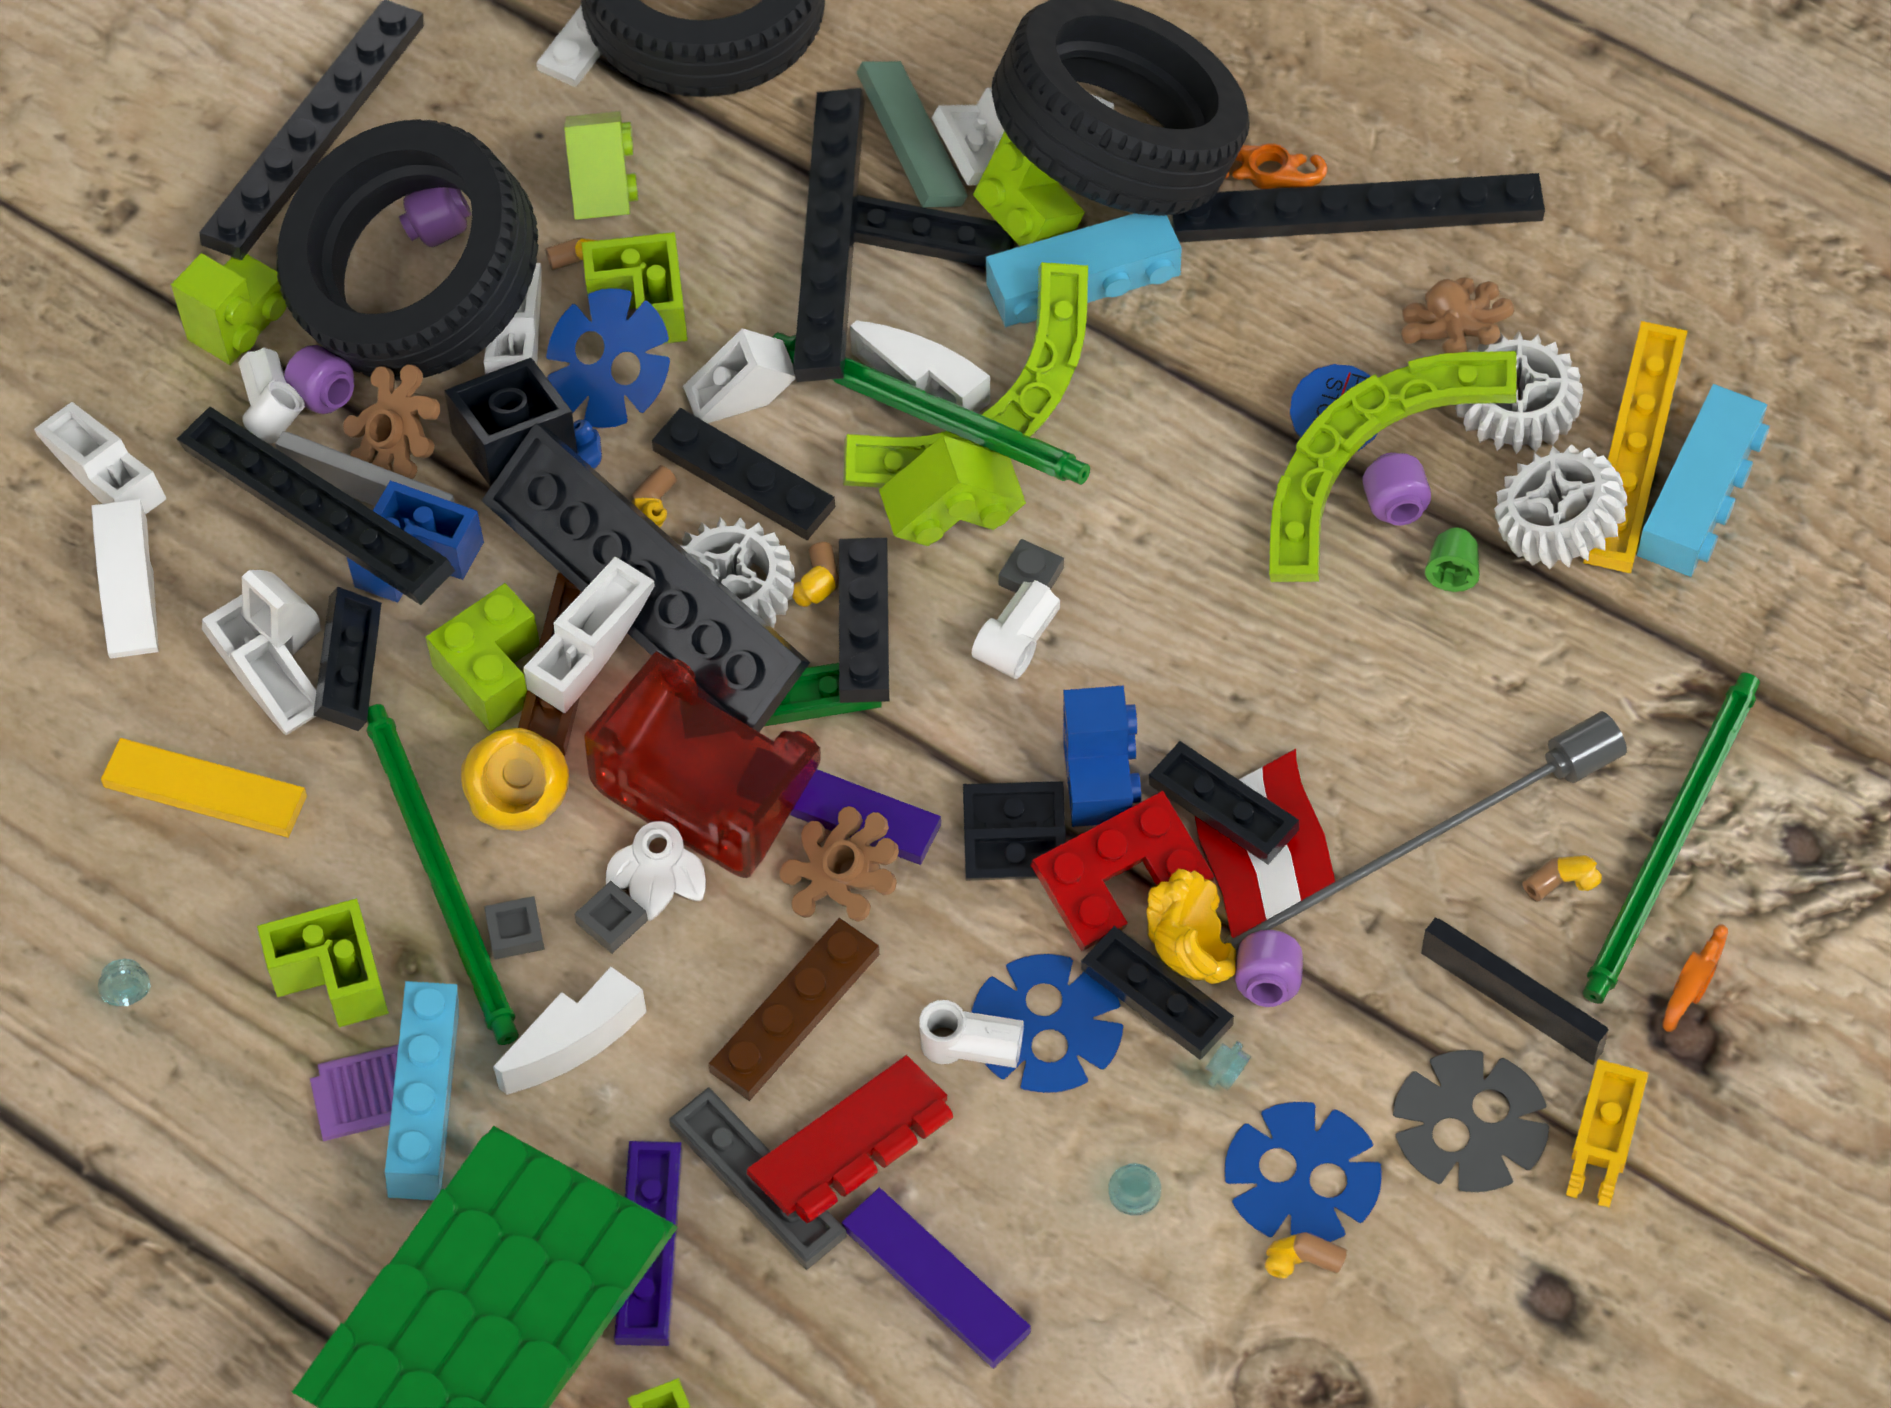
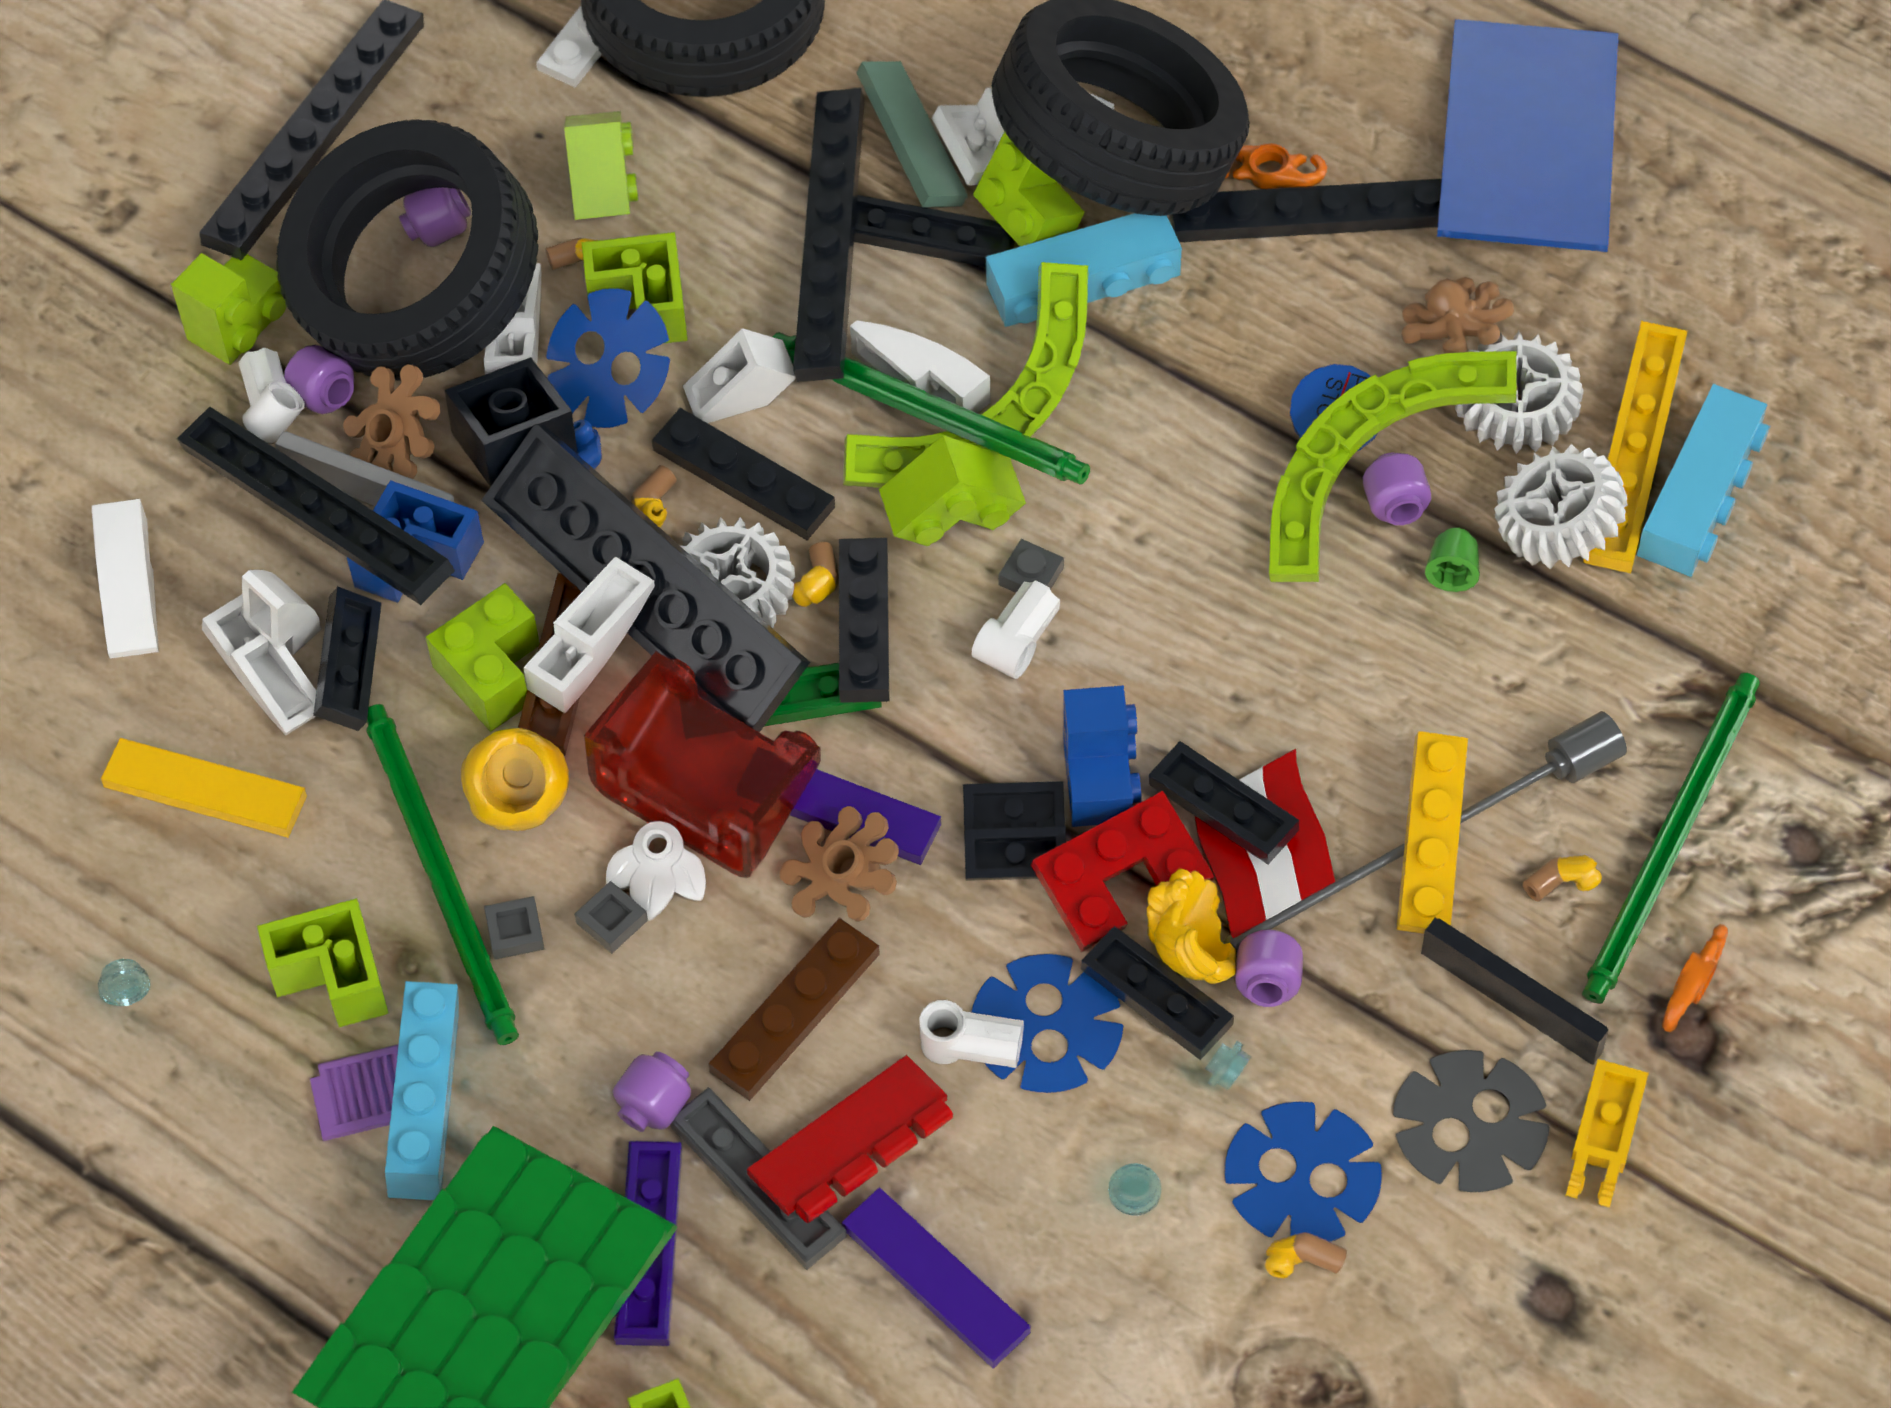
white slope [34,402,167,515] -> none
white slope [493,967,647,1095] -> none
none -> medium lavender head [613,1051,691,1132]
none -> yellow plate [1396,731,1468,934]
none -> blue piece [1437,19,1618,252]

